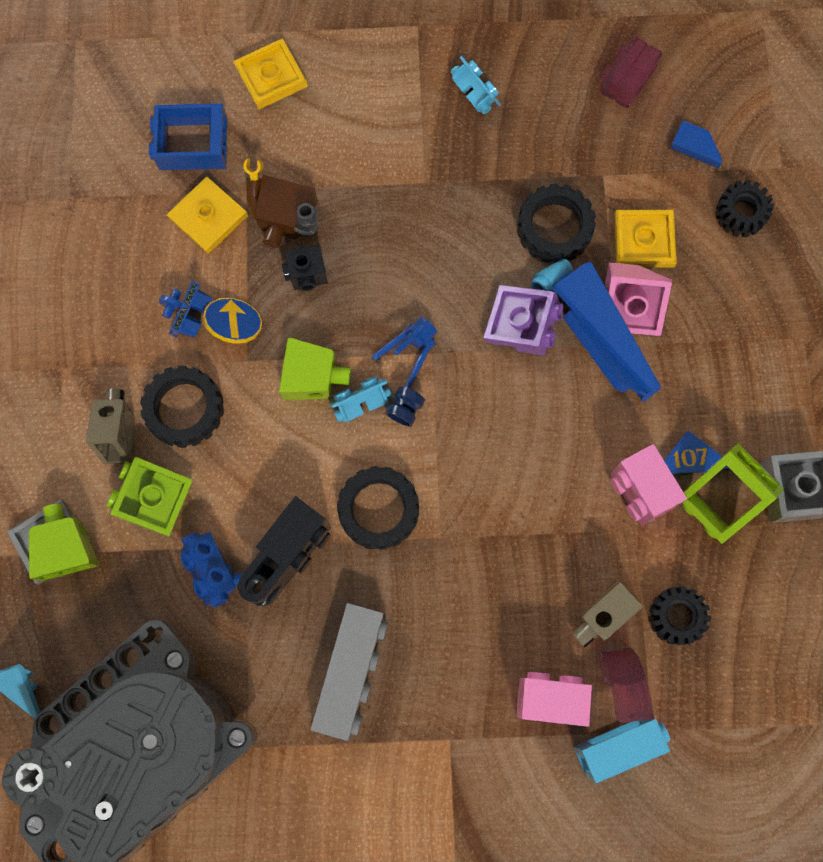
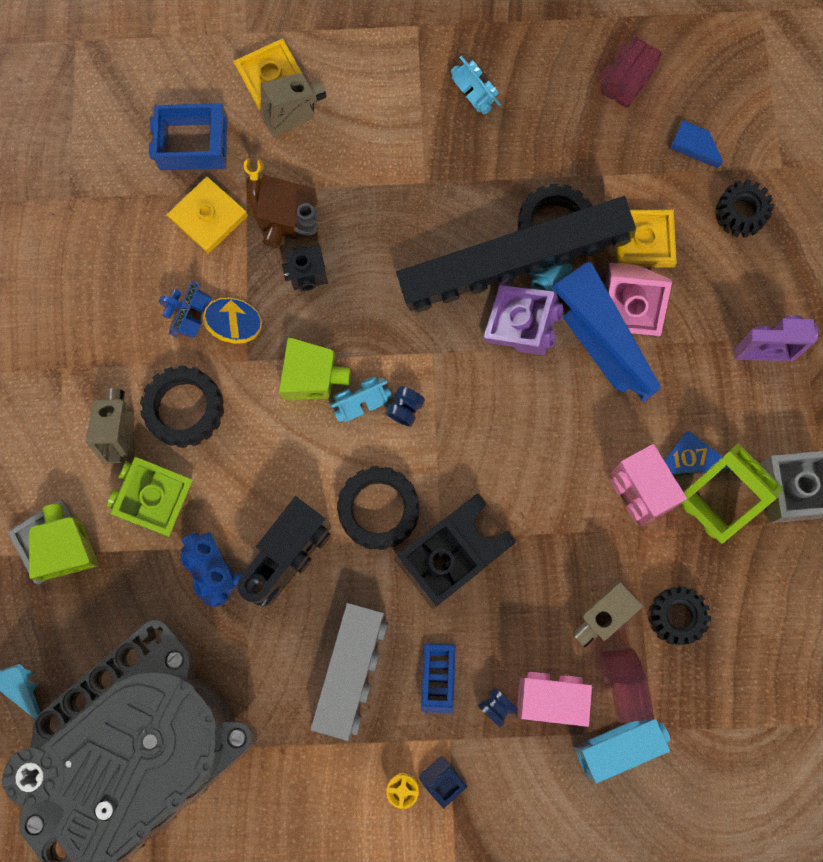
blue plant [372,317,437,389] -> none
none -> dark tan torso [261,73,326,138]
none -> yellow wheel [386,773,419,809]
none -> black brick [394,494,516,609]
none -> black brick [396,196,636,312]
none -> dark blue slope [419,756,468,809]
none -> blue slope [421,644,456,714]
none -> dark blue wheel [477,686,518,728]
none -> medium lavender plate [734,315,819,361]

